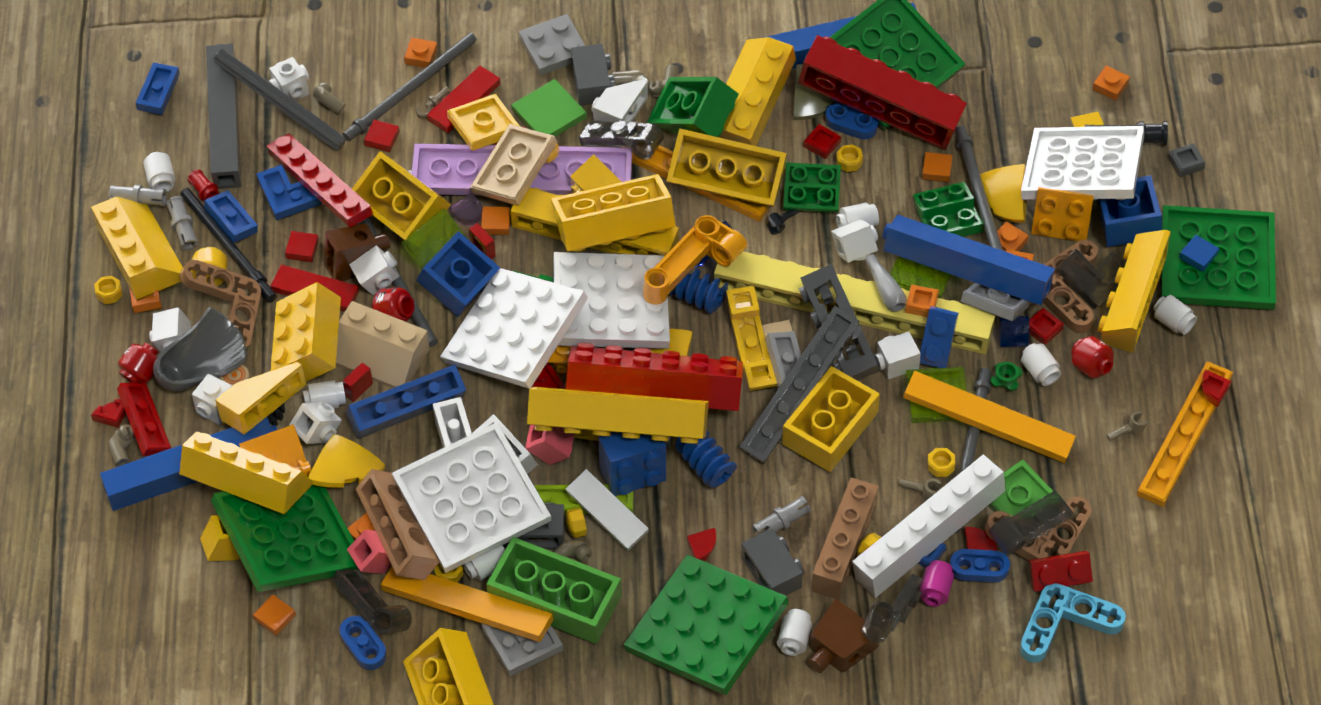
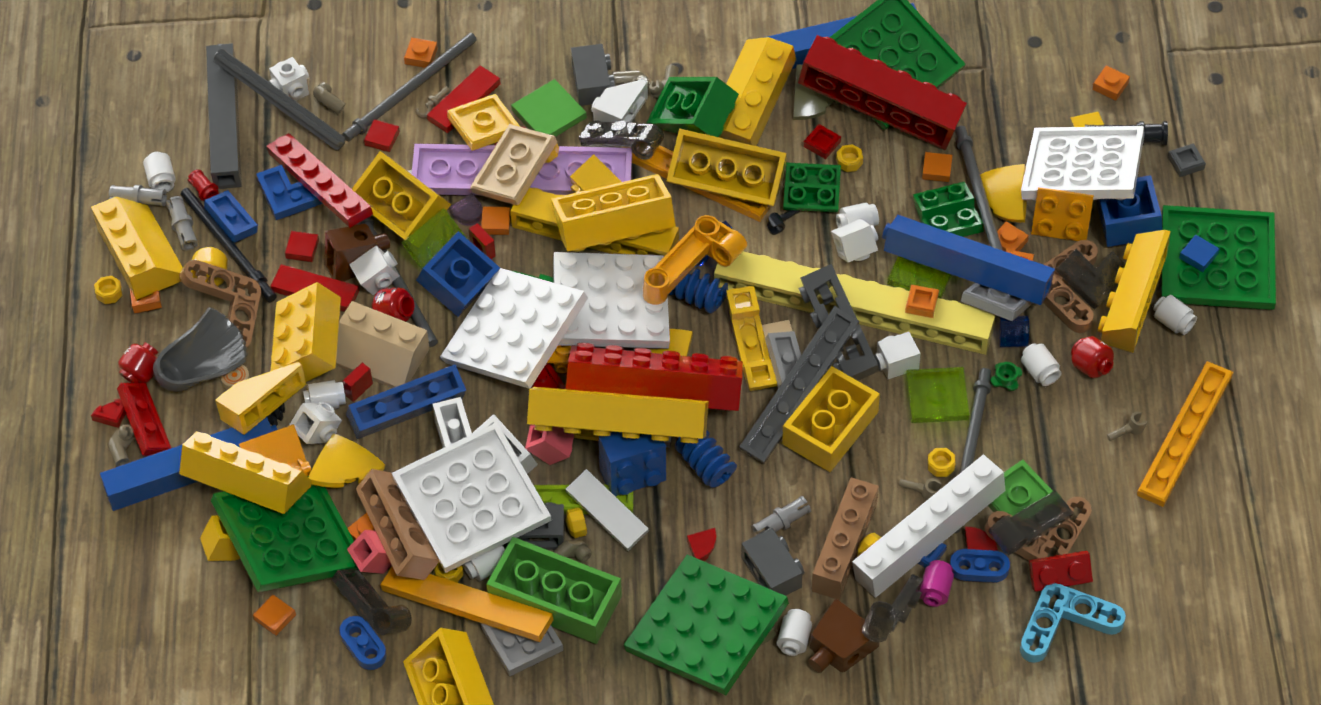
blue plate [135,62,180,115] -> none
white brick [150,307,191,352] -> none
white brick [192,374,232,425] -> none
light grey plate [519,14,585,75] -> none
blue plate [825,103,878,140] -> none
light grey piece [865,254,907,312] -> none
light orange tile [903,371,1076,463] -> none
blue plate [920,306,959,369] -> none
red tile [1023,308,1064,345] -> none
red tile [1201,369,1231,407] -> none

